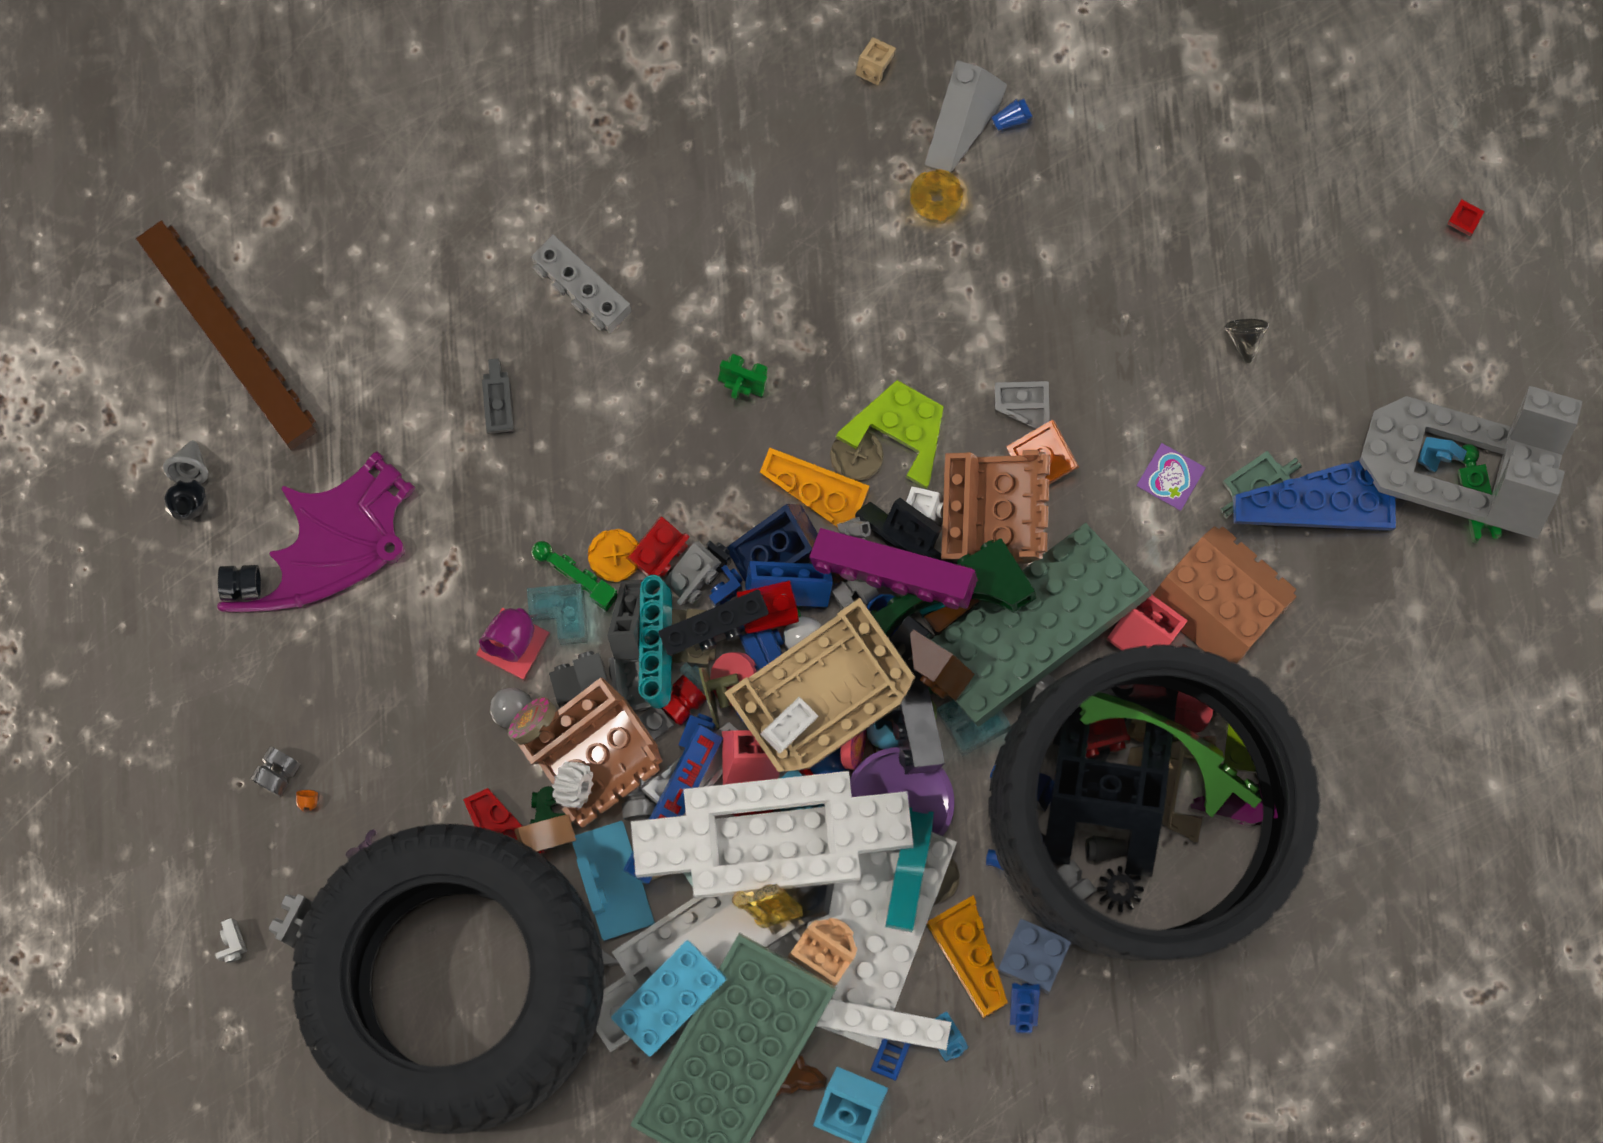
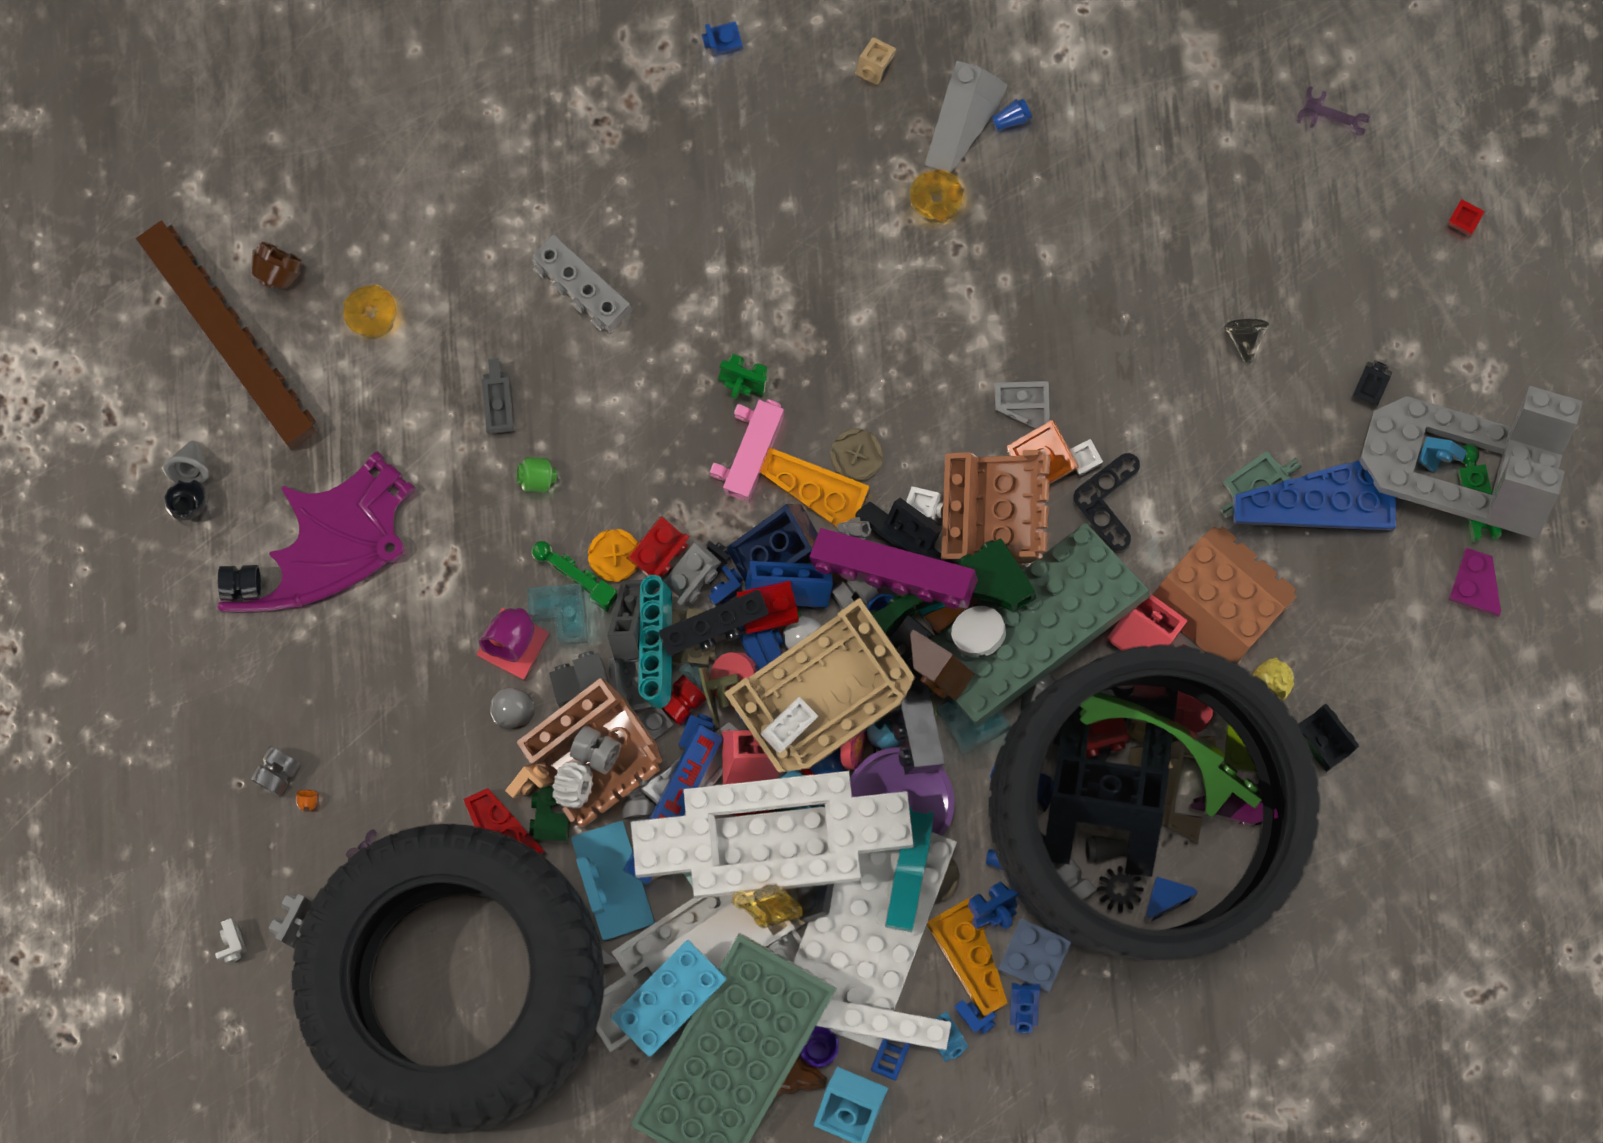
dark tan tile [508,697,556,745] -> none
medium nougat slope [514,814,576,852] -> none
light nougat slope [788,918,857,986] -> none
lime wing [835,380,944,489] -> none
sticker [1136,443,1206,511] -> none
none -> reddish brown cone [251,241,303,289]
none -> clear yellow plate [343,285,397,339]
none -> light nougat bracket [505,764,554,798]
none -> bright green head [516,457,557,492]
none -> light grey wheel [570,726,621,774]
none -> blue bracket [701,21,743,57]
none -> bright pink brick [710,399,785,503]
none -> dark purple hair [799,1026,839,1068]
none -> white tile [951,606,1006,658]
none -> blue bracket [954,1000,997,1034]
none -> blue hips [968,881,1019,929]
none -> white plate [1070,439,1103,476]
none -> black beam [1073,453,1140,553]
none -> blue slope [1143,877,1198,925]
none -> light yellow piece [1253,658,1294,701]
none -> clear purple bar [1297,86,1370,136]
none -> black bracket [1299,704,1359,772]
none -> black bracket [1353,360,1392,405]
none -> magenta wing [1449,548,1501,617]

